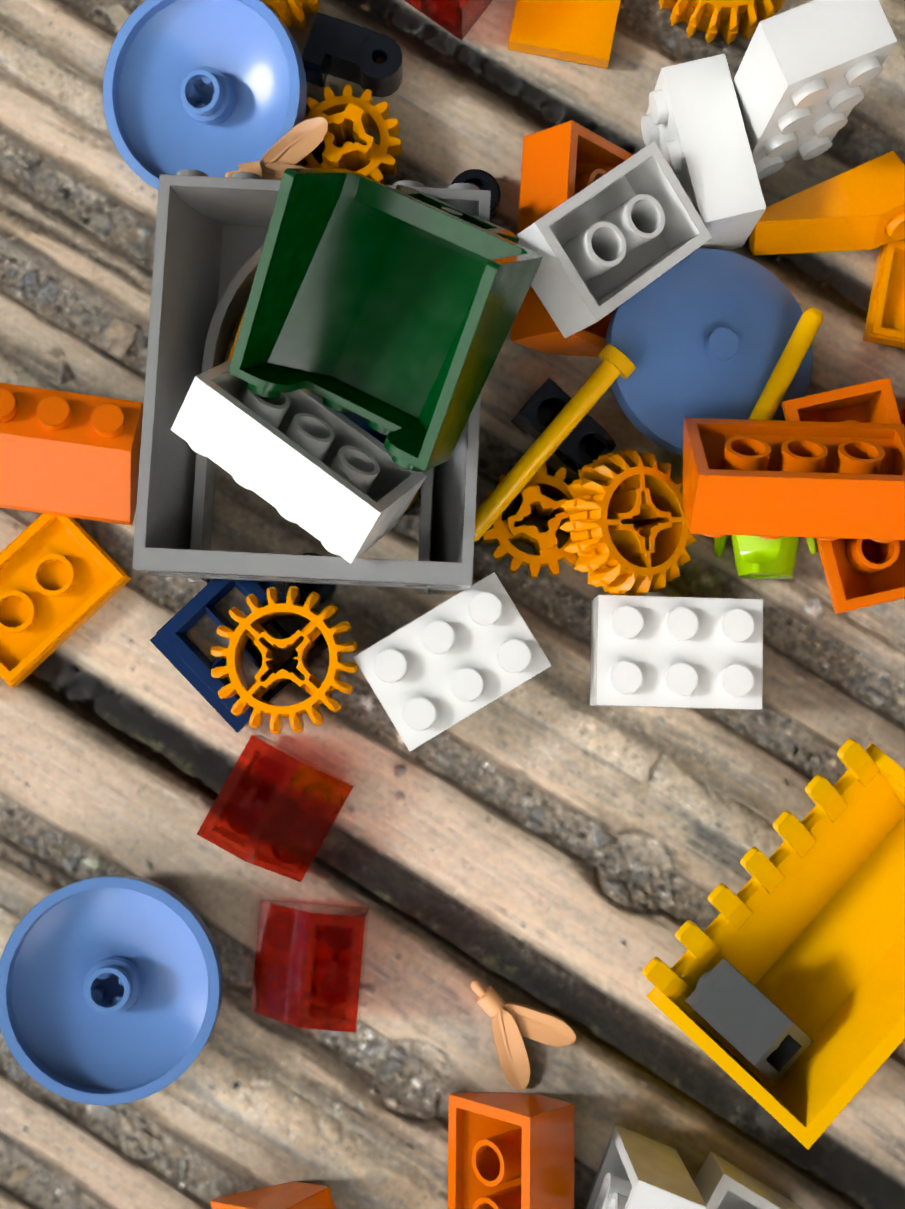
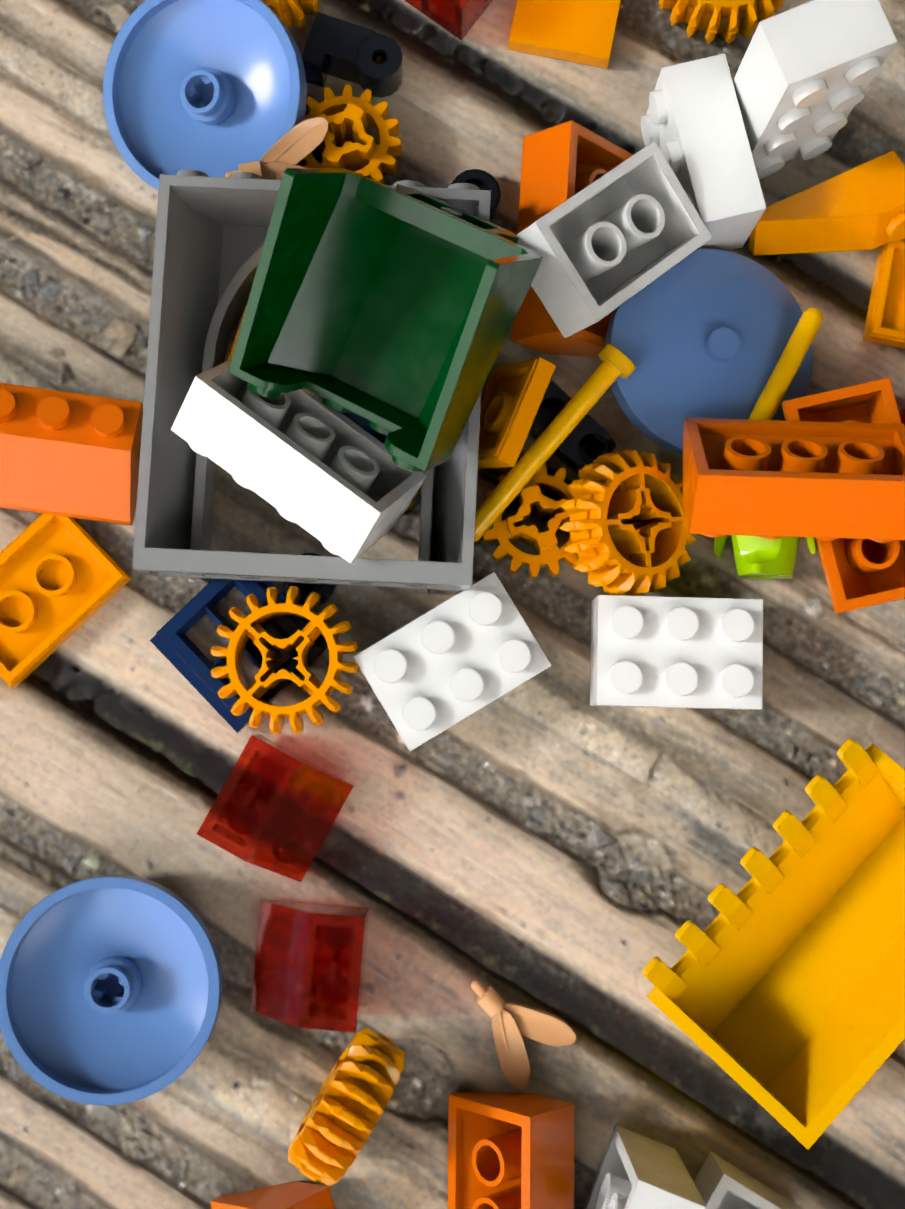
dark grey slope [685,958,813,1084] -> none
none -> light orange gear [288,1028,405,1187]
none -> light orange tile [478,357,556,469]

